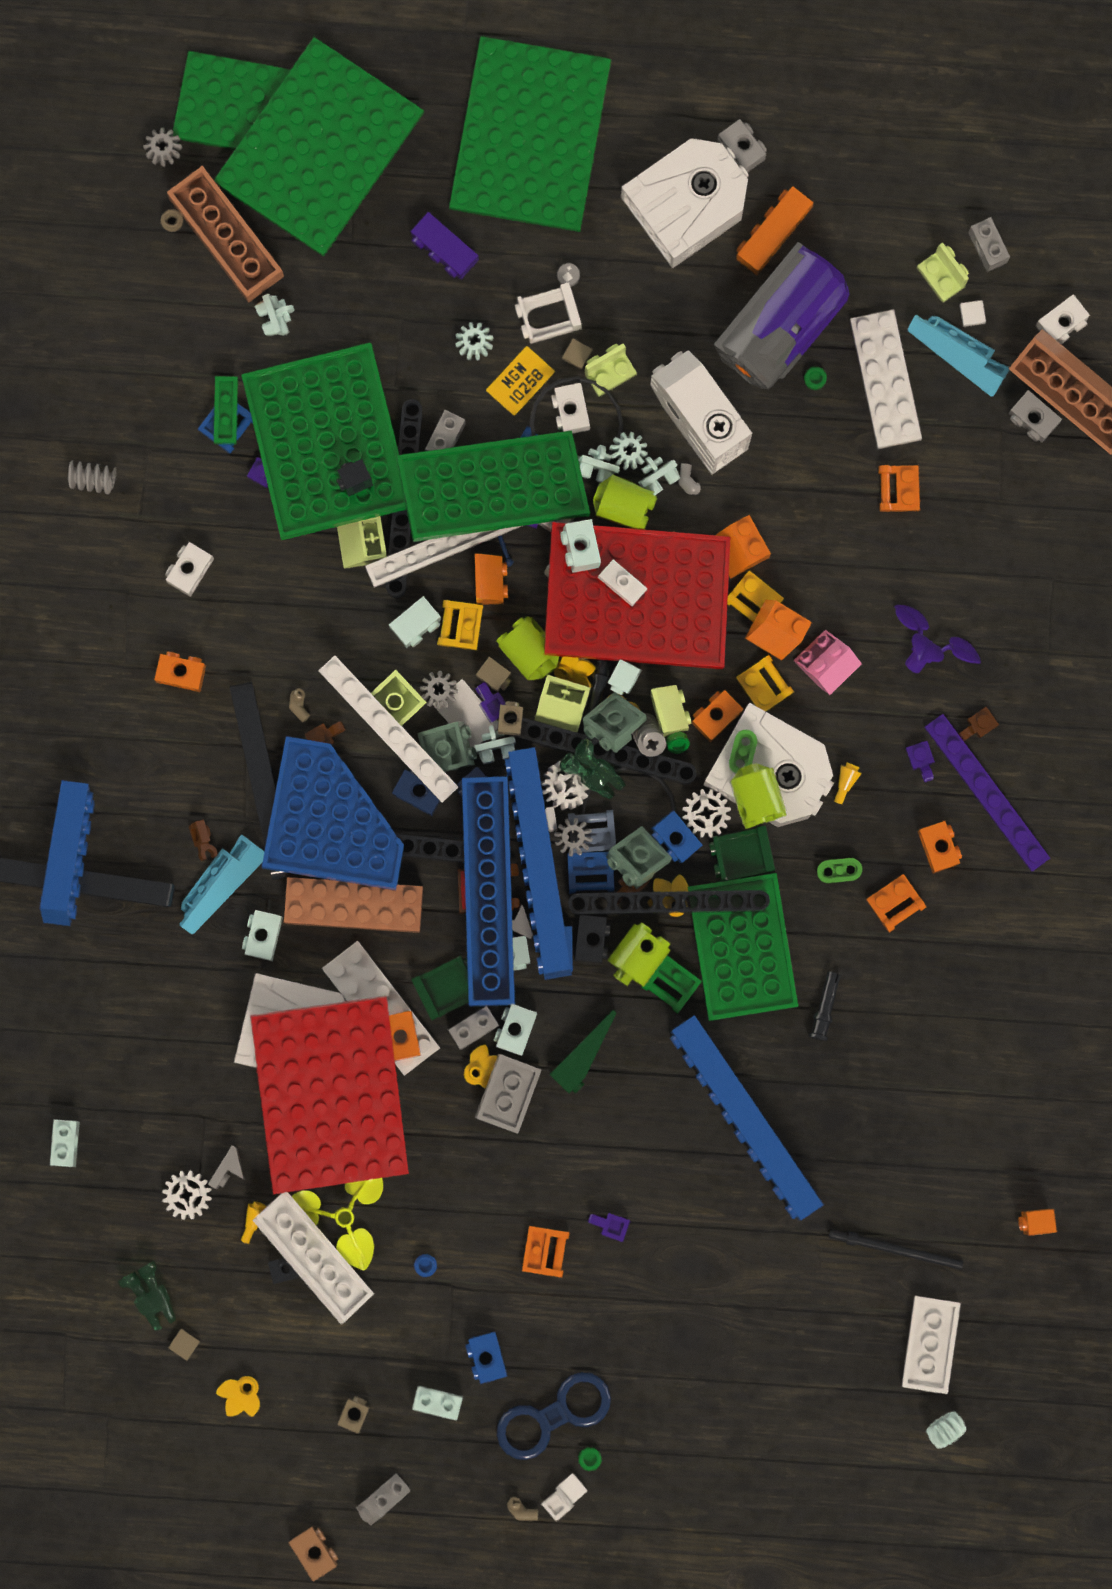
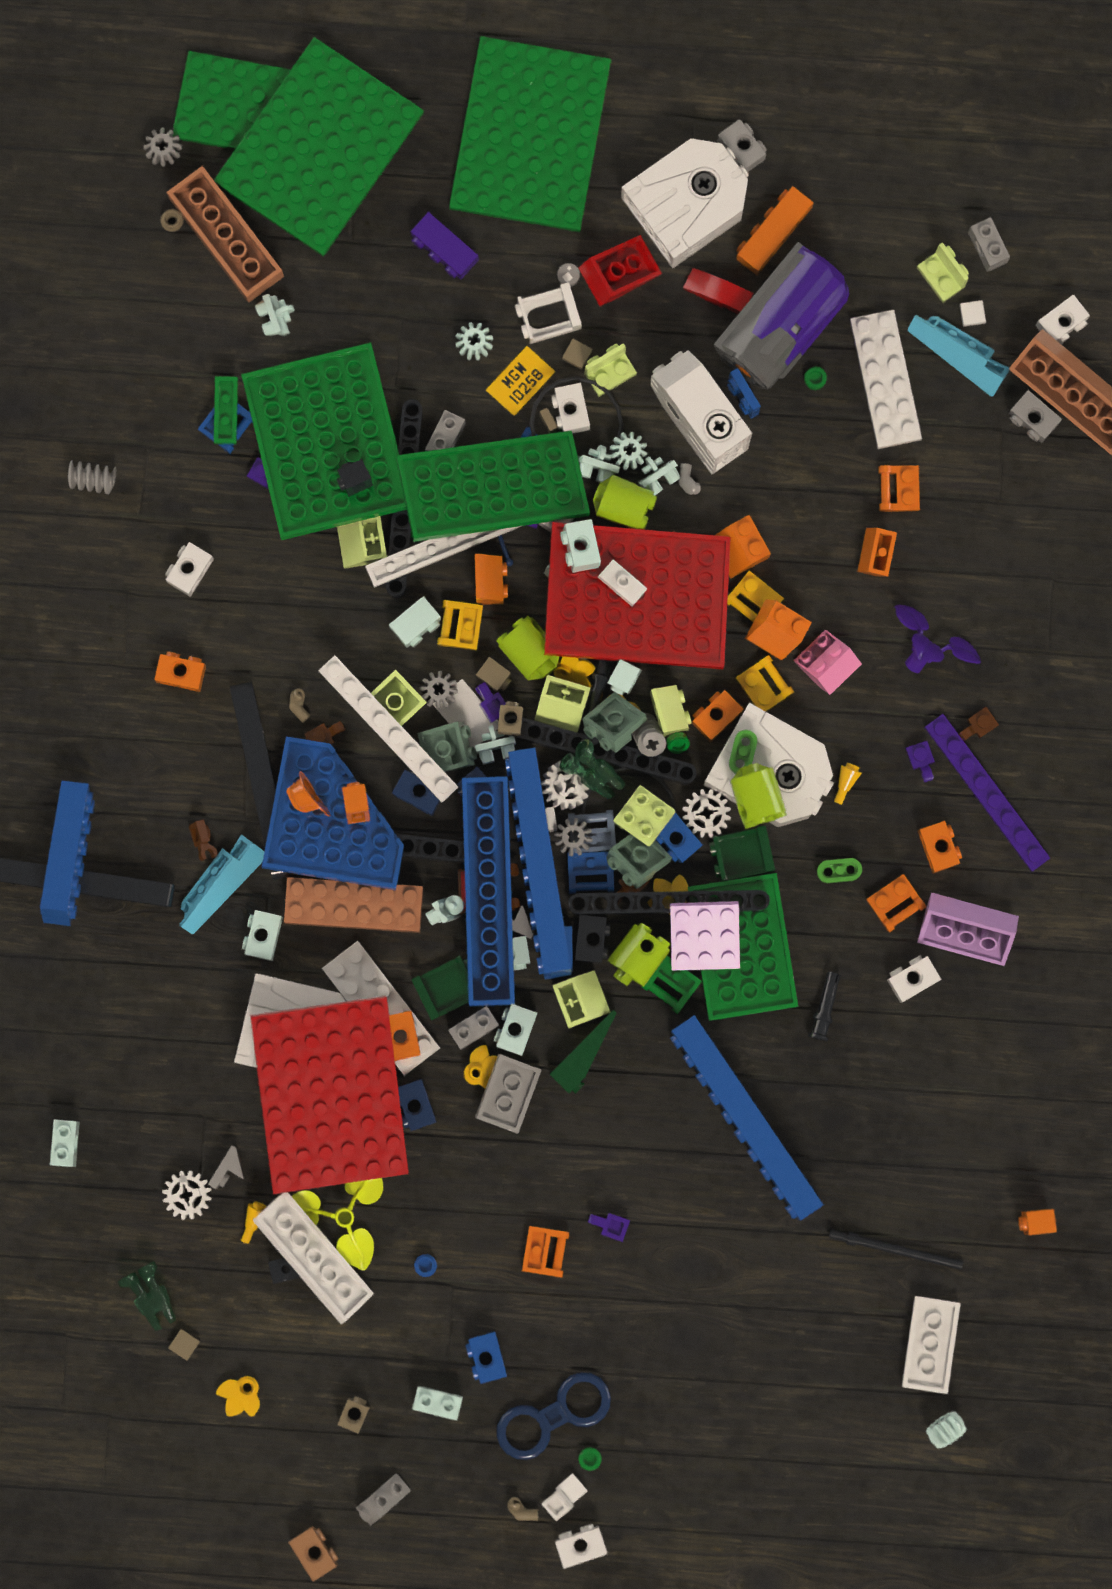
none -> orange piece [287,771,331,817]
none -> orange brick [342,782,370,824]
none -> dark blue brick [398,1079,437,1131]
none -> light aqua hips [426,895,464,925]
none -> dark tan tile [540,408,557,434]
none -> yellowish green slope [552,970,611,1029]
none -> white brick [555,1524,607,1569]
none -> red slope [579,235,662,306]
none -> yellowish green bracket [613,785,675,847]
none -> plate [670,901,740,970]
none -> red slope [683,268,753,314]
none -> blue plate [727,368,761,419]
none -> orange brick [857,528,897,576]
none -> white brick [887,955,941,1003]
none -> lavender slope [917,893,1019,966]

